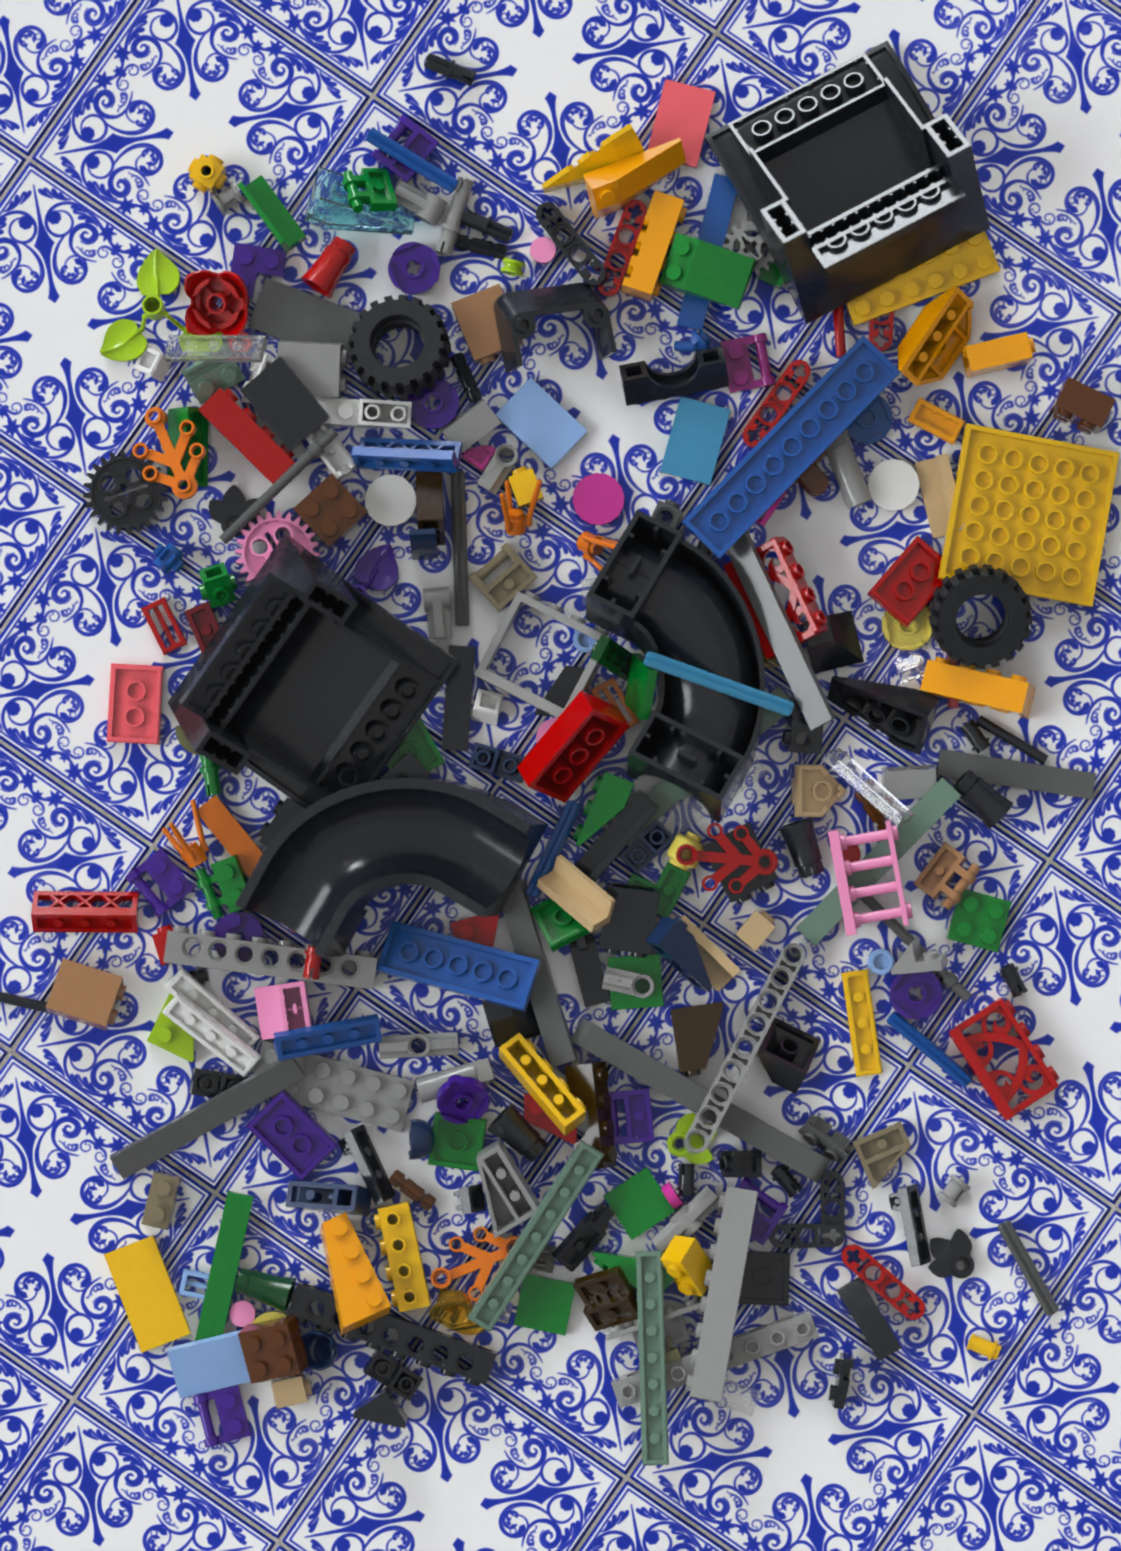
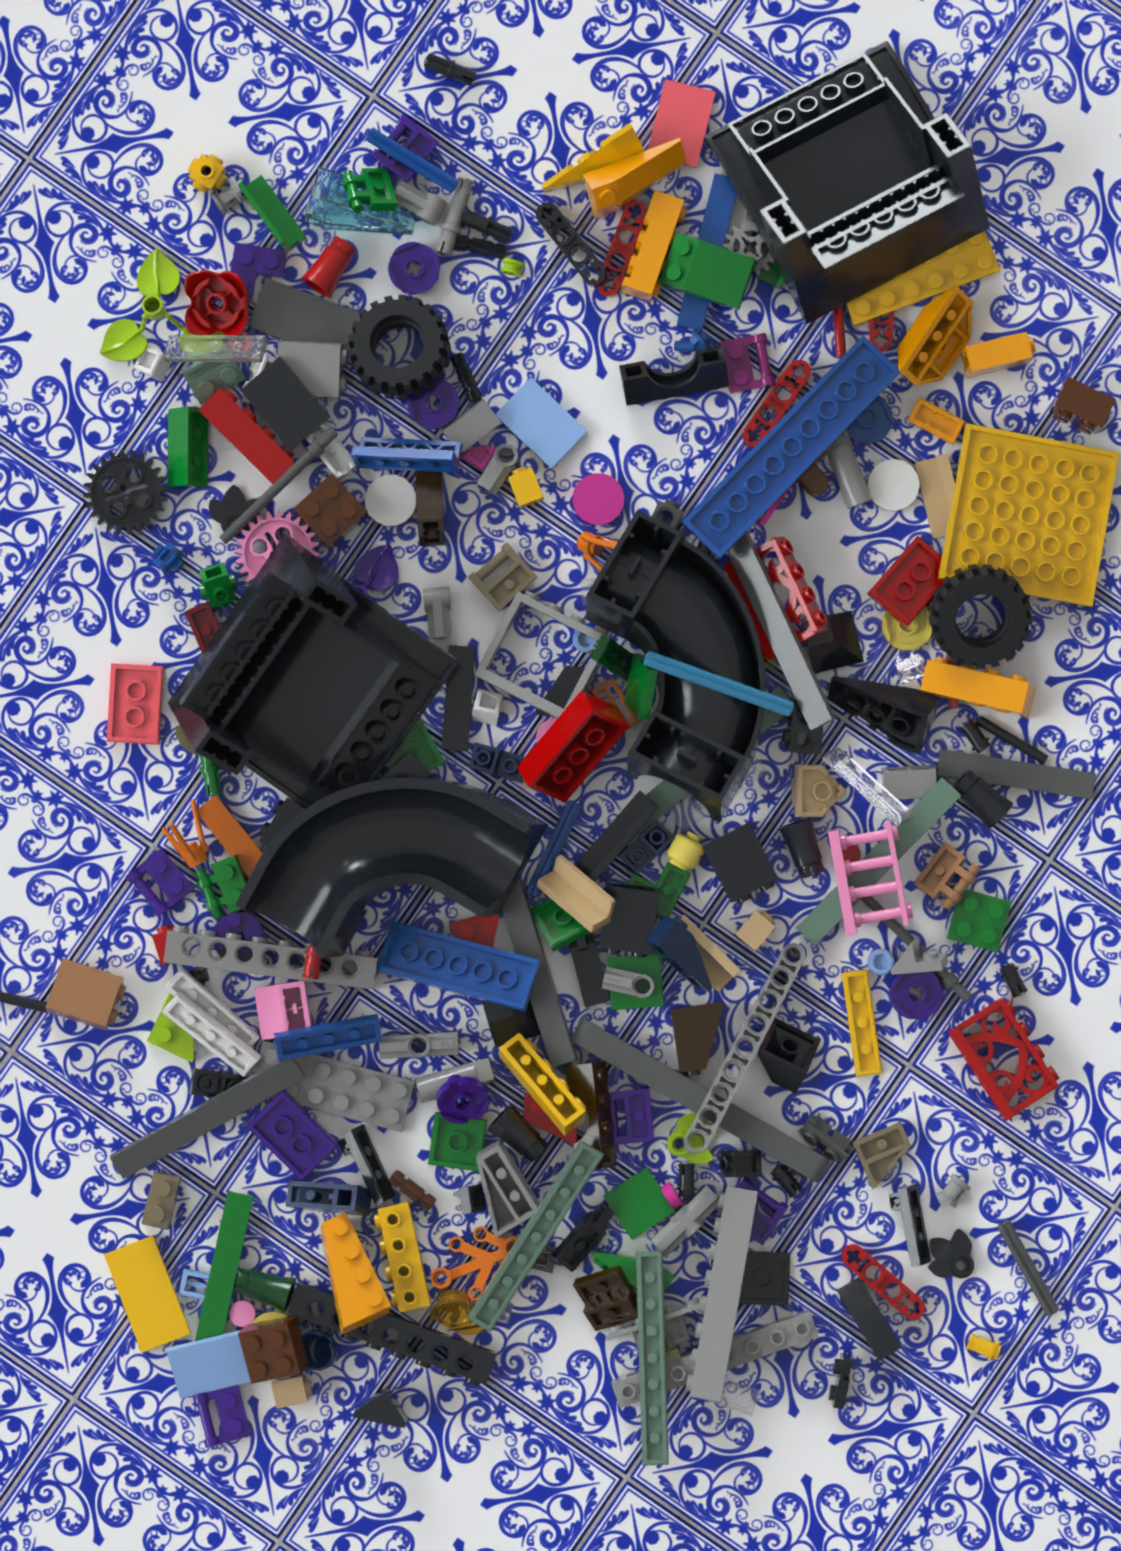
red fence [31,891,139,933] -> none
orange plant [132,407,206,500] -> none
red tile [141,597,188,656] -> none
white slope [314,396,412,429] -> none
black slope [362,1350,423,1401] -> none
dark blue hair [408,1119,435,1160] -> none
dark blue slope [409,528,438,560] -> none
medium nougat brick [451,284,523,366] -> none
dark grey axle [451,471,470,627] -> none
black windscreen [494,283,617,373] -> none
orange plant [499,479,542,535] -> none
green tile [514,1273,575,1336] -> none
bright pink tile [530,237,556,264] -> none
green slope [573,772,634,846] -> none
dark azure tile [660,396,731,486] -> none
yellow brick [660,1235,713,1296] -> none
red plant [676,823,778,894] -> none
black beam [769,1170,845,1248] -> none
reddish brown axle [855,787,892,830] -> none
blue axle [887,1012,973,1087] -> none

